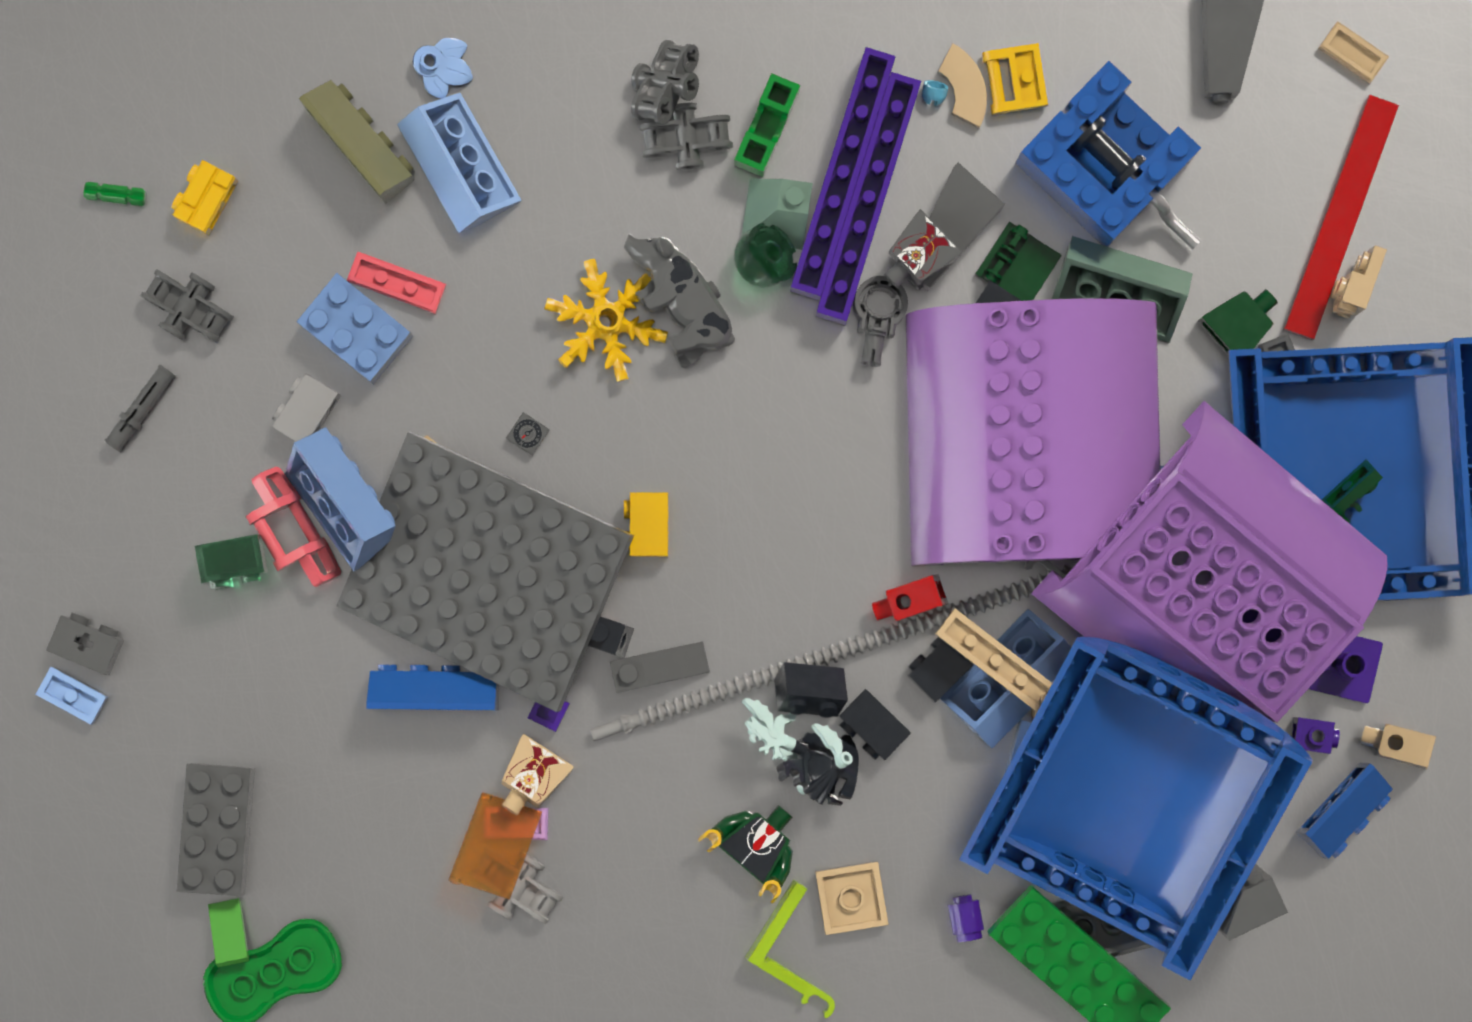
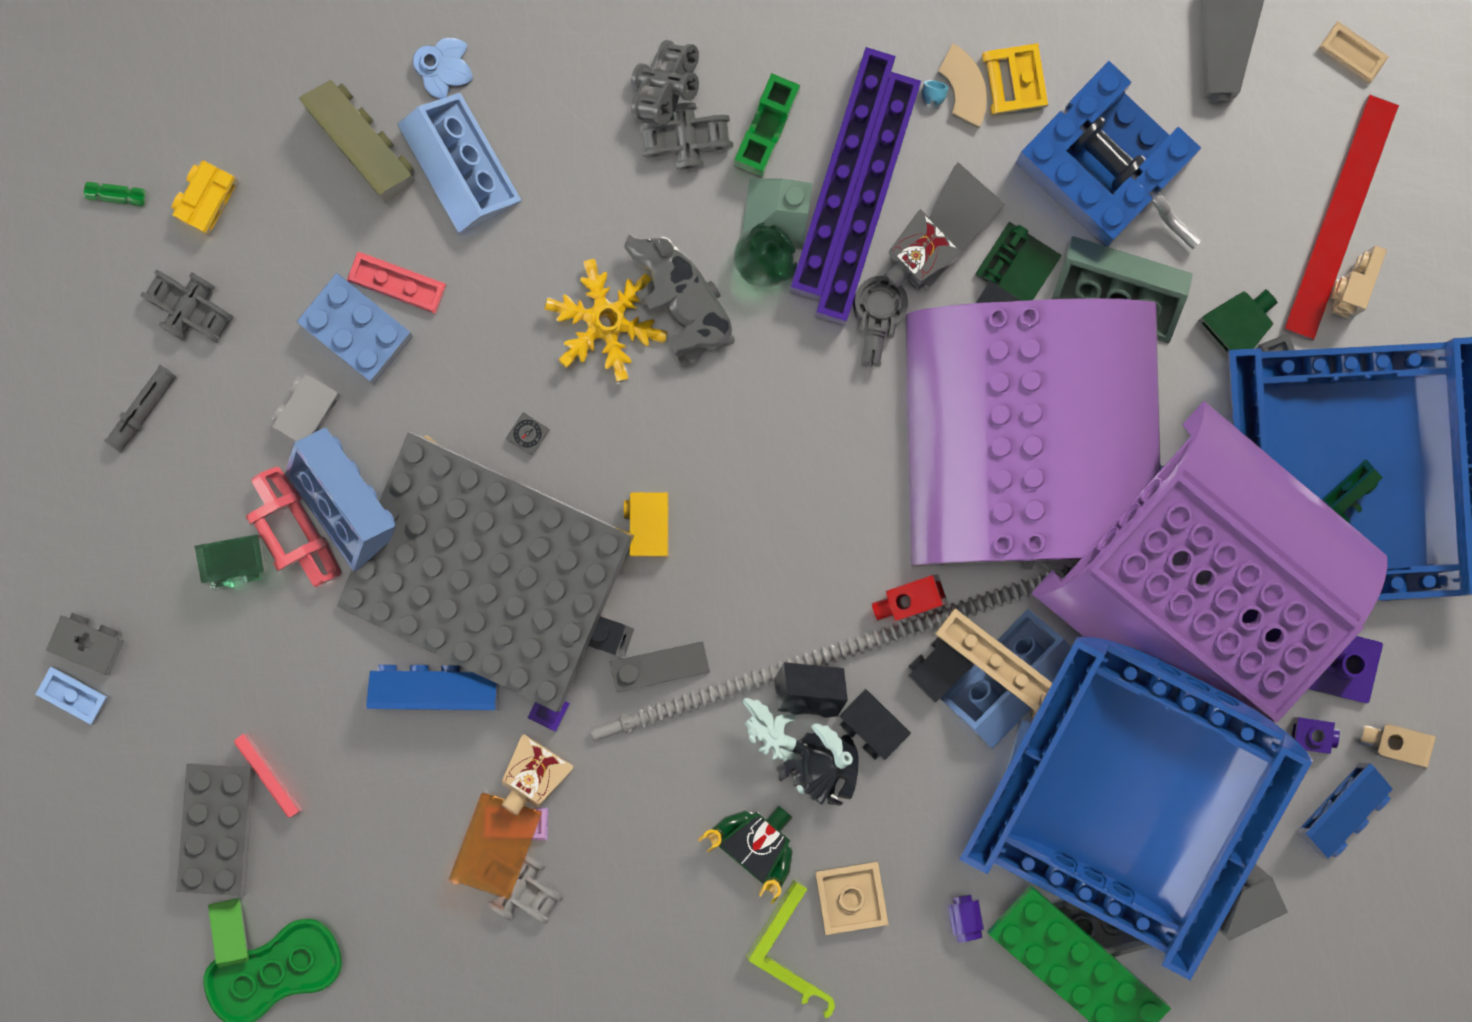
none -> coral tile [234,734,302,818]

